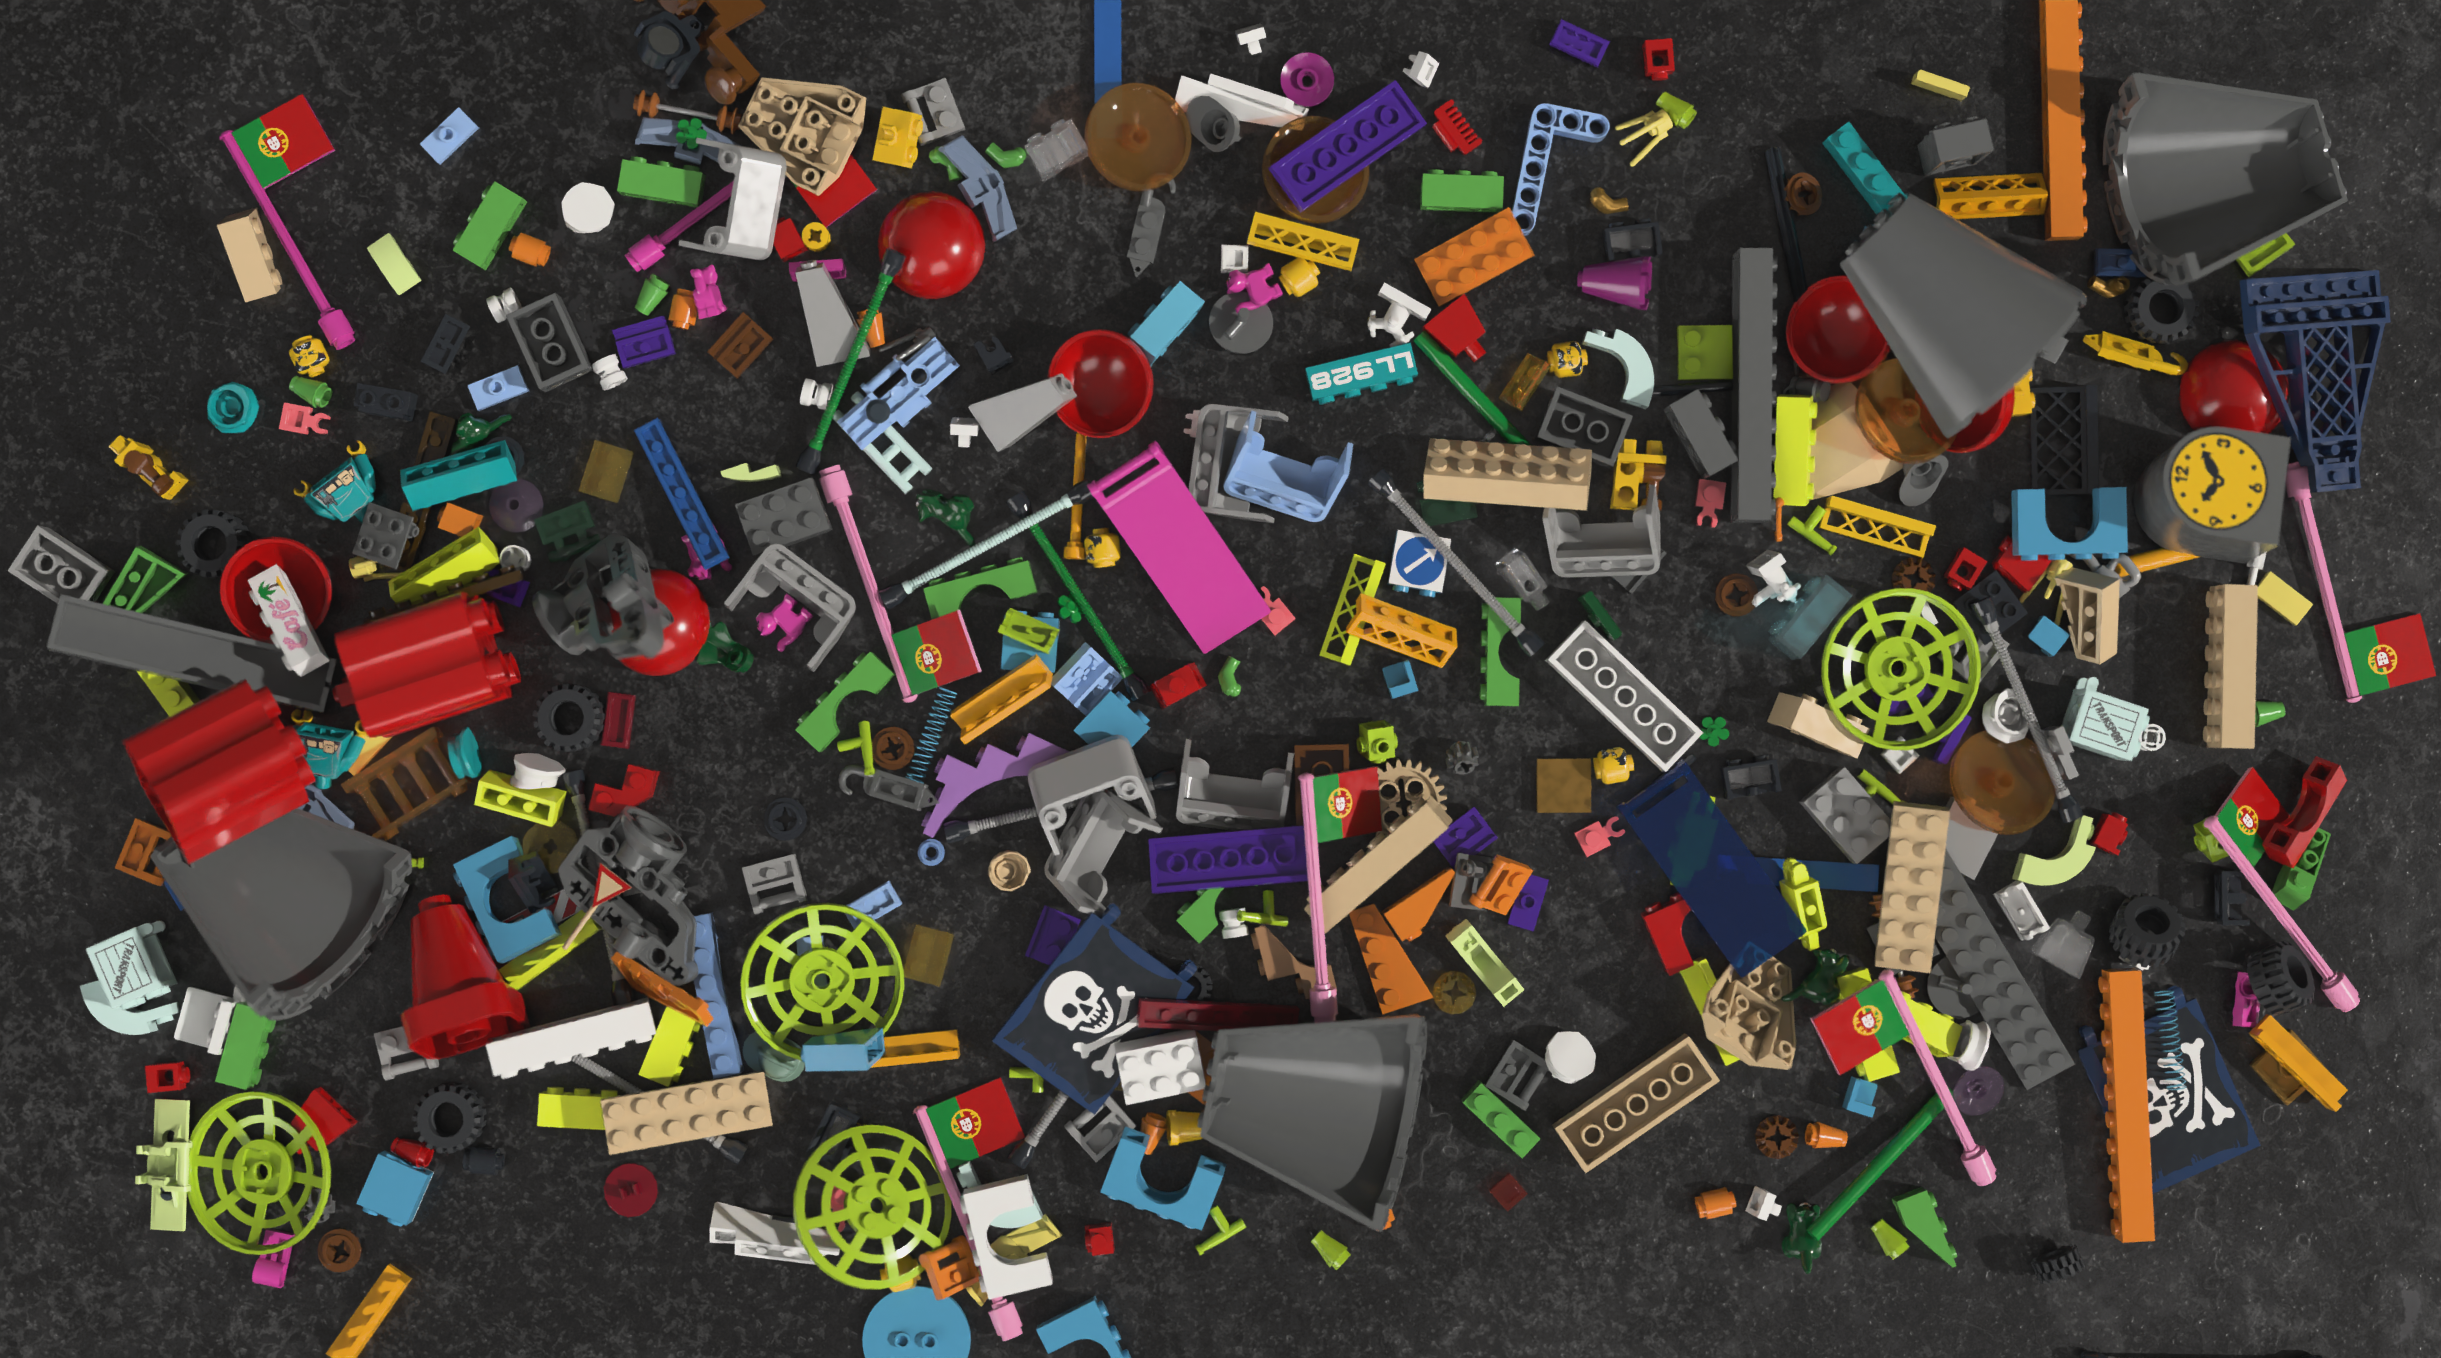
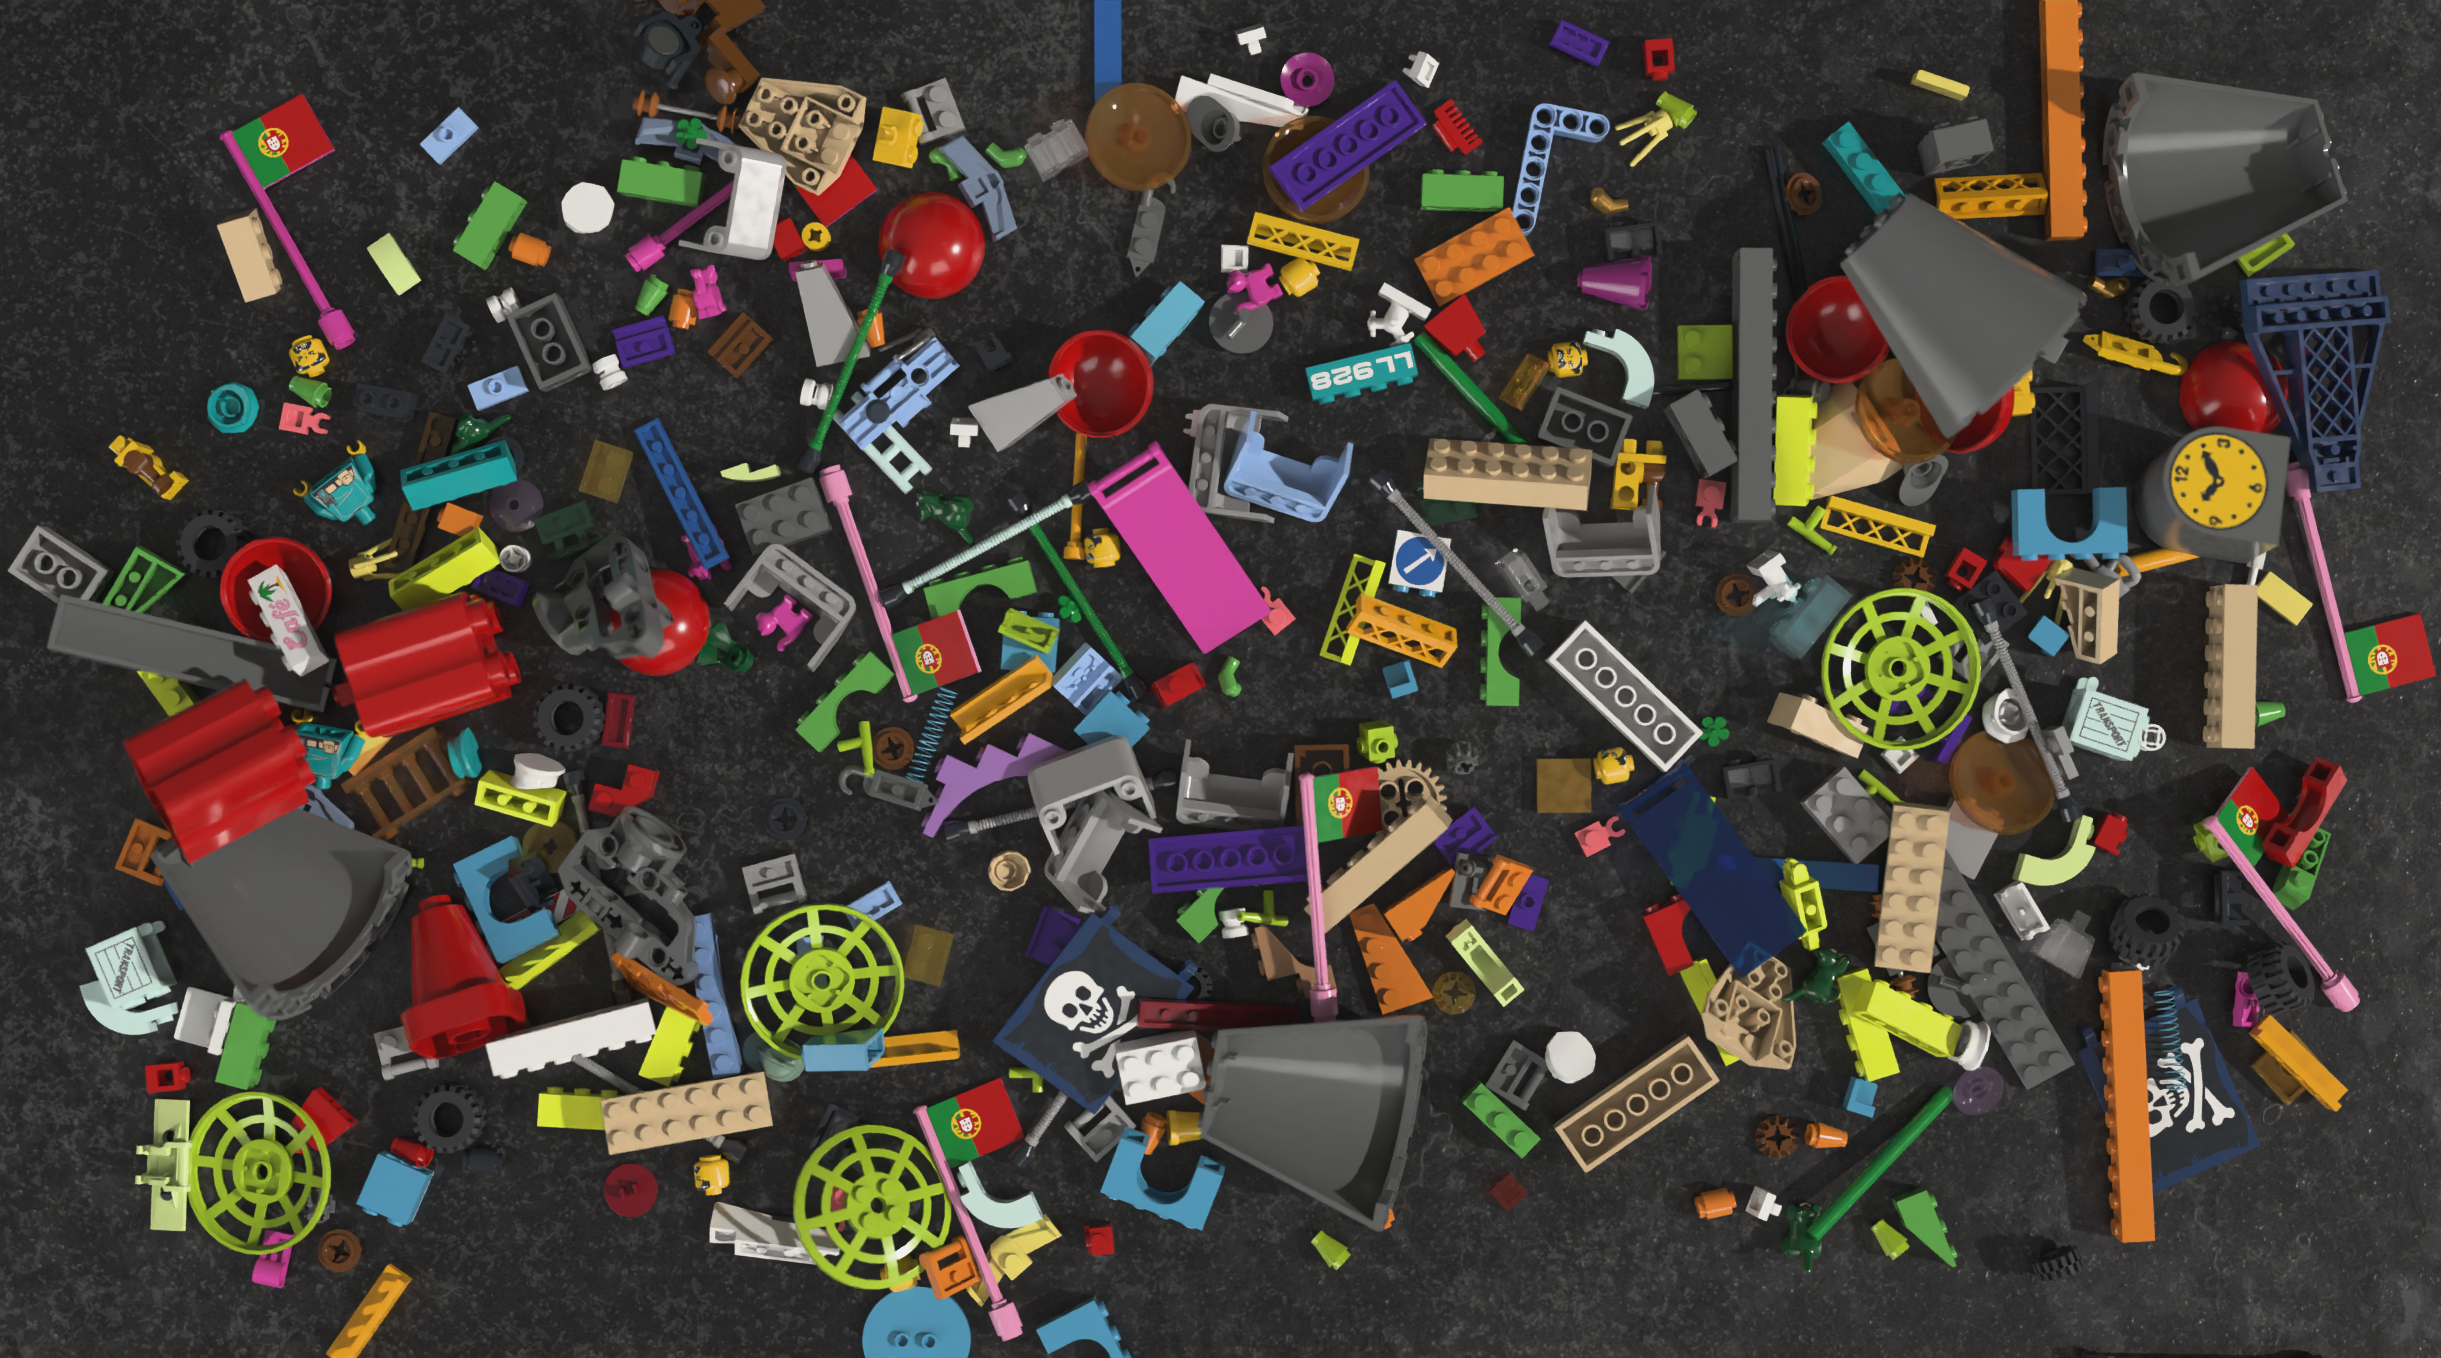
dark grey hinge [352,502,419,569] -> none
dark brown plate [363,564,526,624] -> none
tan piece [562,863,632,950] -> none
medium blue plate [918,839,945,866] -> none
white arch [960,1174,1053,1299] -> none
lime piece [1195,1205,1246,1255] -> none
dark green plate [1577,591,1622,641] -> none
orange hinge [1775,497,1784,542] -> none
flag [1811,970,1996,1186] -> none
none -> yellow head [694,1155,730,1195]

